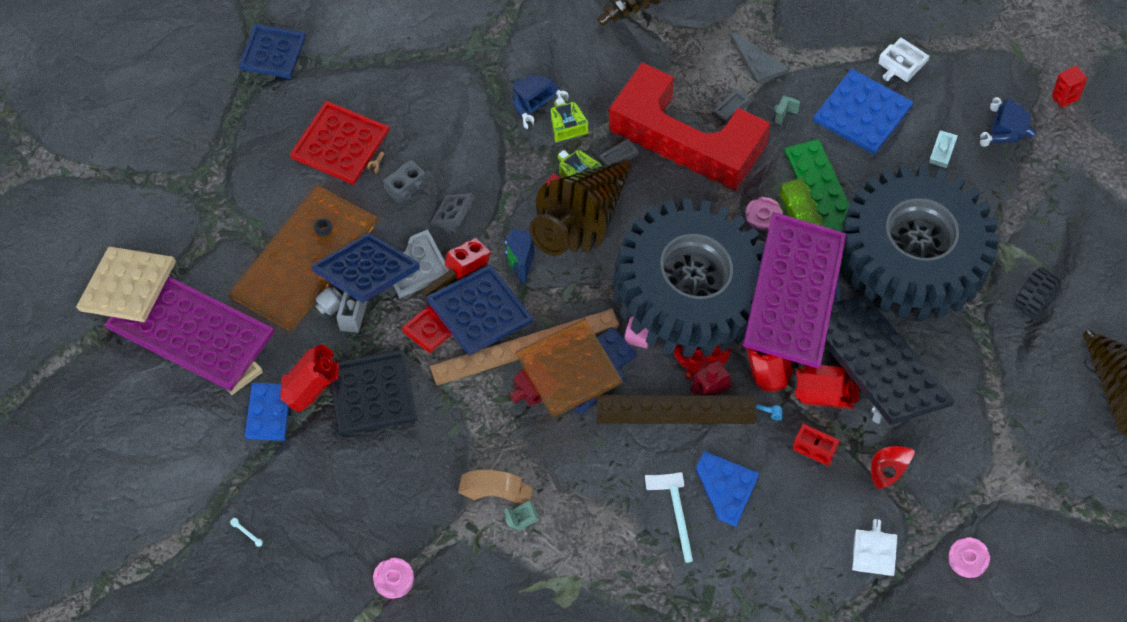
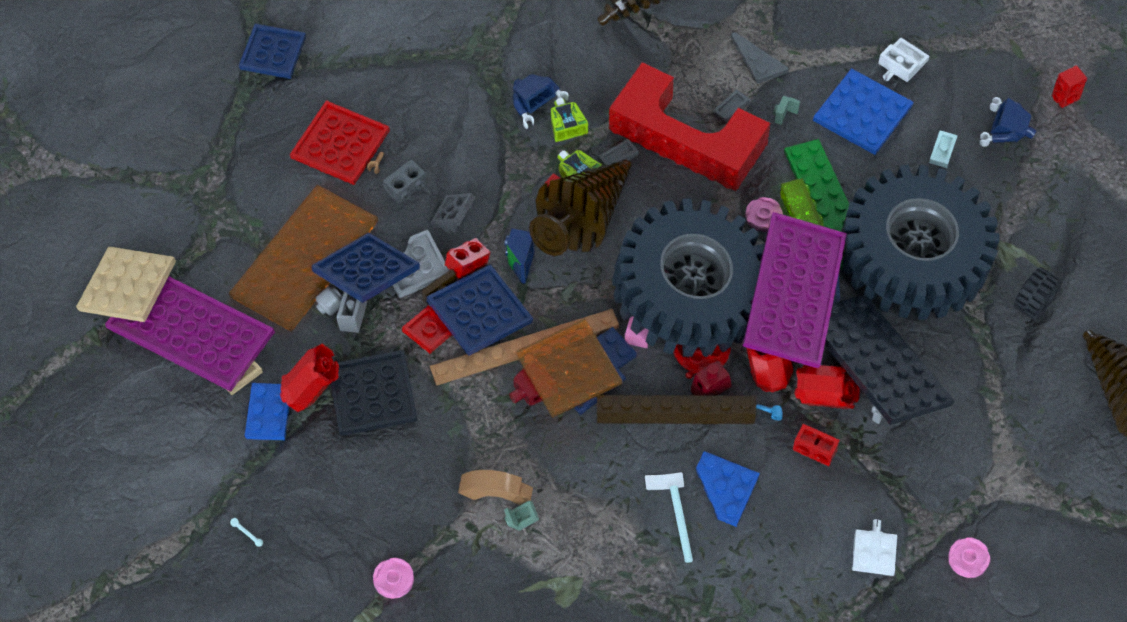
black plate [314,218,333,236] -> none
red piece [871,446,915,489] -> none

